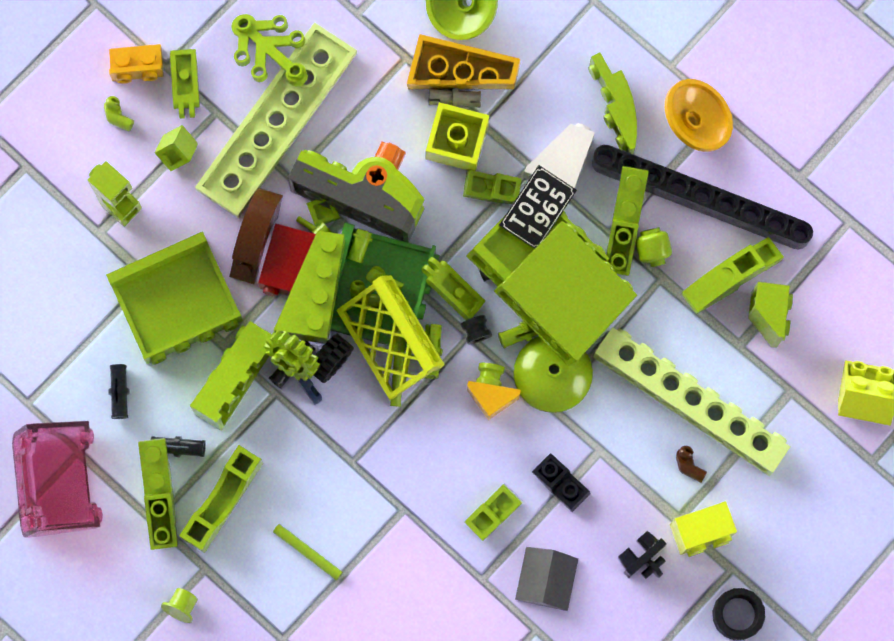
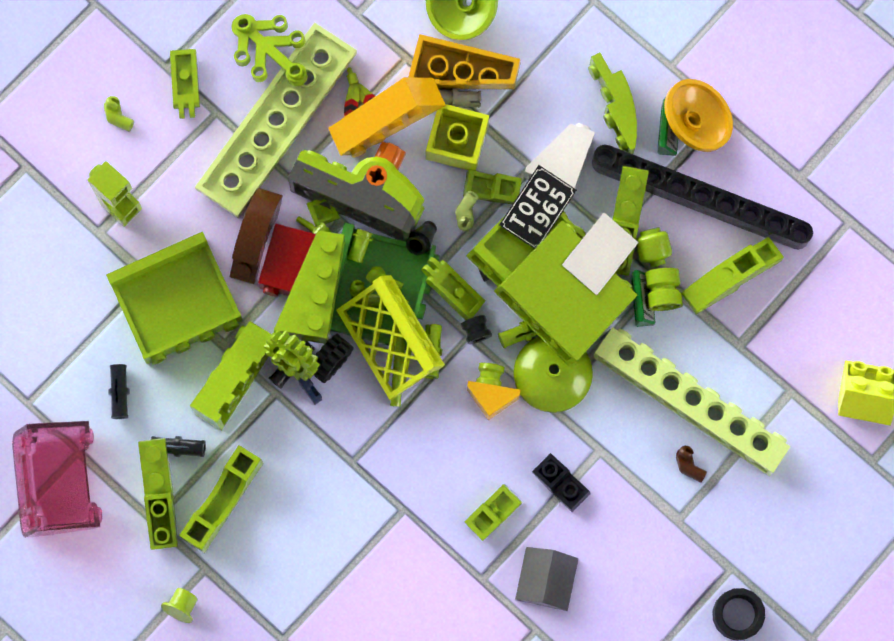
yellow bracket [109,44,164,84] -> none
lime panel [154,125,198,171] -> none
lime bar [273,524,343,581] -> none
black hips [618,531,667,579] -> none
neon yellow brick [670,501,737,557] -> none
lime slope [748,282,793,348] -> none
none -> yellow wedge [328,77,446,158]
none -> lime piece [344,67,375,116]
none -> black cone [406,221,437,255]
none -> yellowish green arm [455,191,479,231]
none -> white sticker [562,213,639,295]
none -> green slope [631,270,656,327]
none -> lime wheel [645,267,683,311]
none -> green slope [657,97,679,156]

